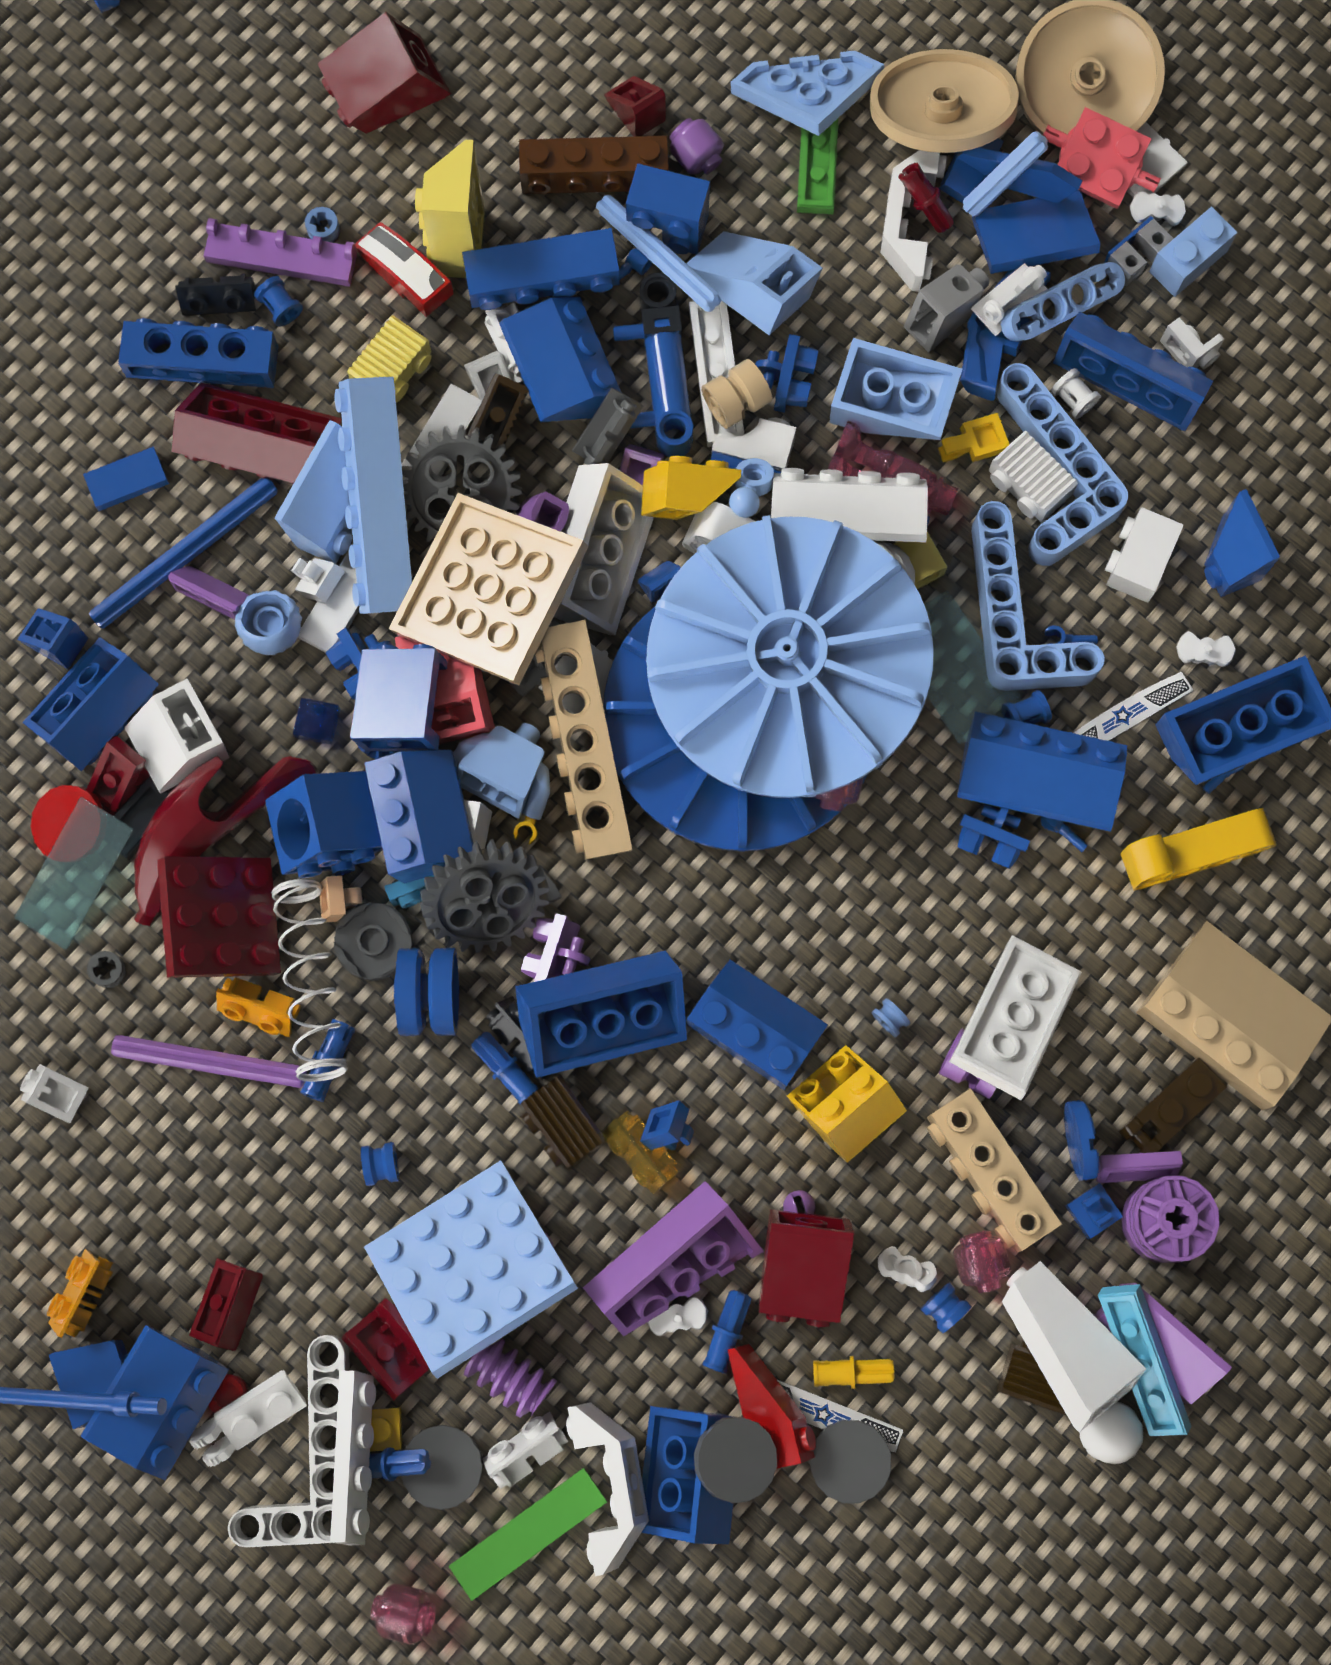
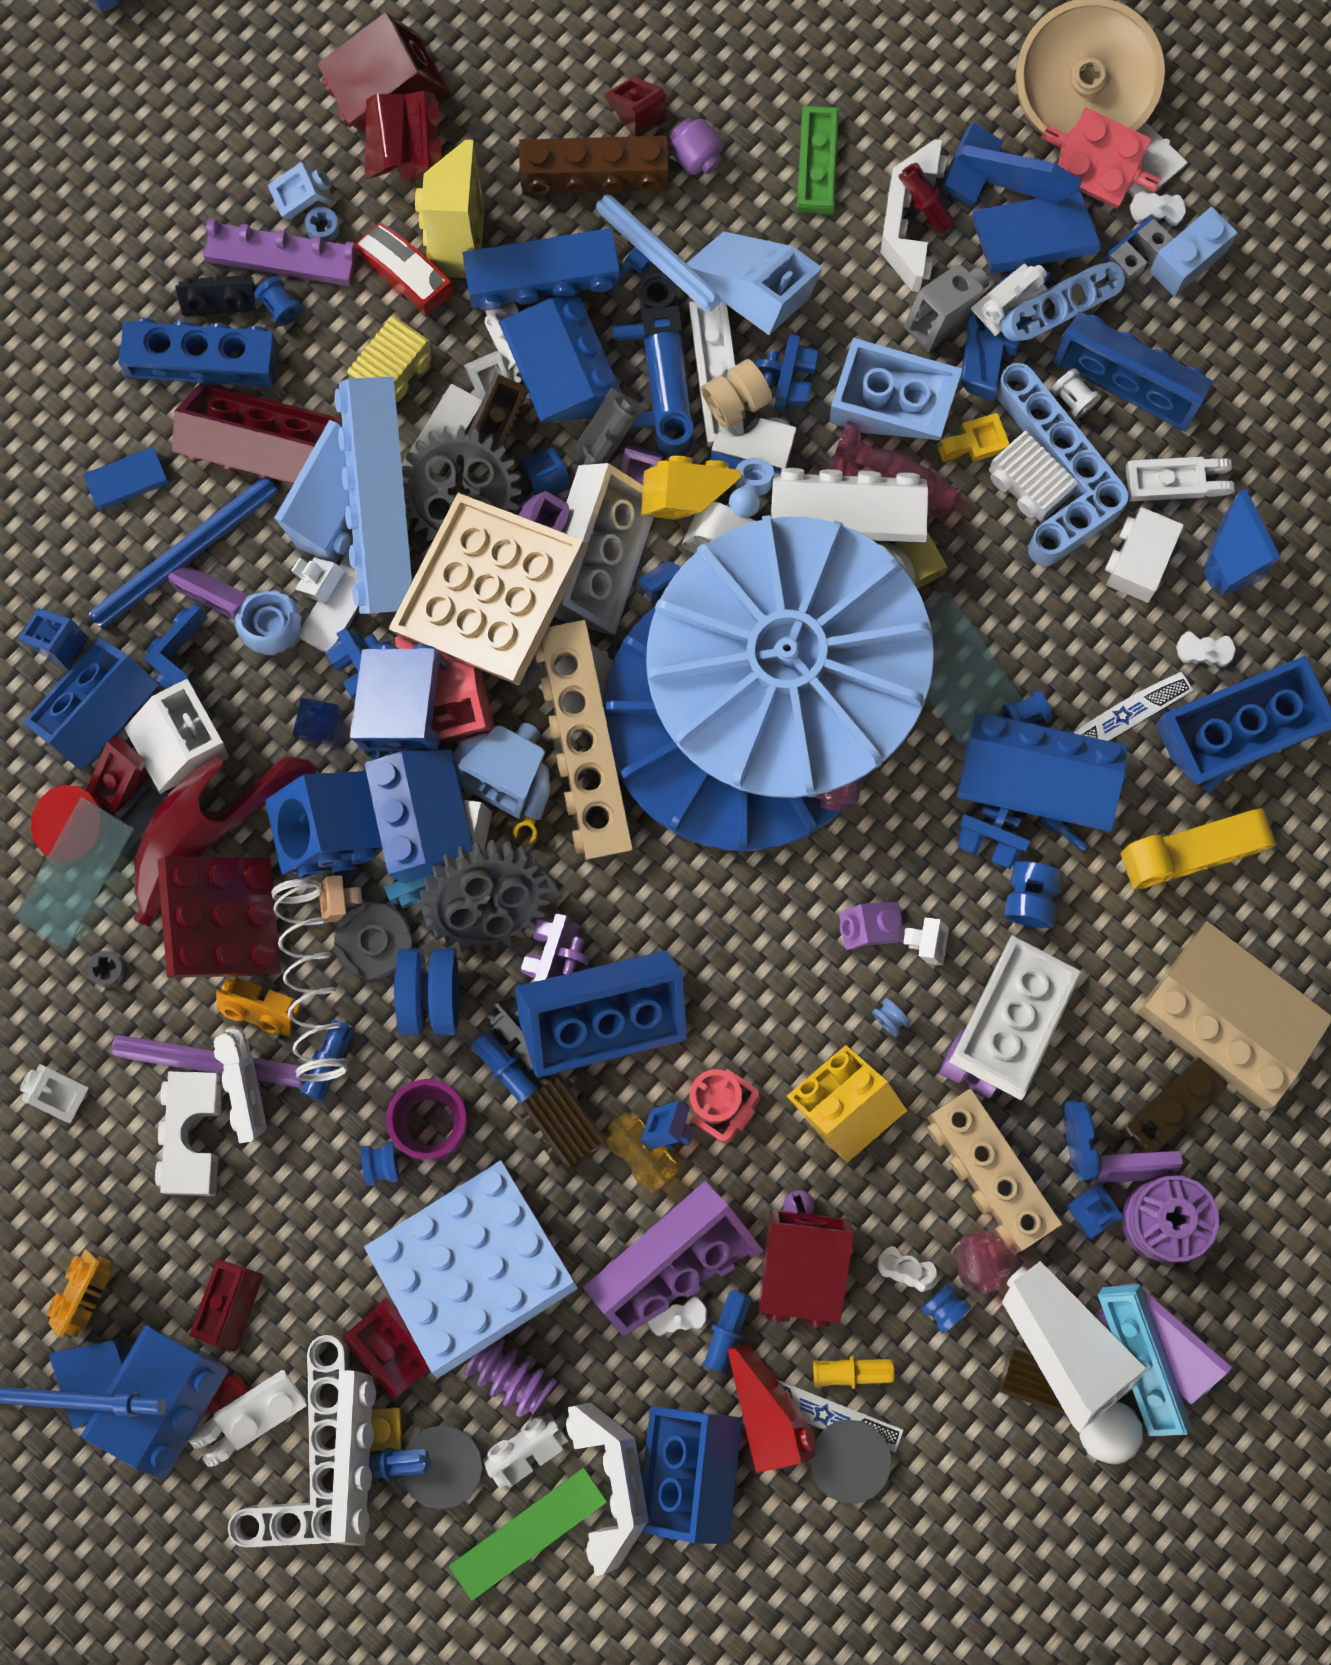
clear pink head [371,1584,436,1645] -> none
blue brick [626,163,710,255] -> none
blue slope [686,960,828,1091] -> none
dark grey tile [694,1417,777,1503] -> none
light blue plate [731,51,884,136] -> none
tan dish [870,49,1019,153] -> none
light blue axle [963,131,1048,217] -> none
light blue beam [971,501,1105,691] -> none
blue hand [1045,625,1098,645] -> none
white bracket [1160,317,1225,369] -> none
none -> blue bracket [144,603,208,690]
none -> white arch [155,1072,223,1196]
none -> white hinge [213,1025,267,1143]
none -> light blue bracket [268,162,334,220]
none -> dark red piece [365,91,441,181]
none -> magenta piece [386,1079,470,1162]
none -> blue slope [519,447,571,496]
none -> coral piece [689,1069,760,1143]
none -> medium lavender bracket [839,902,905,950]
none -> white tile [903,918,949,966]
none -> blue wheel [1003,861,1064,928]
none -> white hinge [1126,457,1235,502]

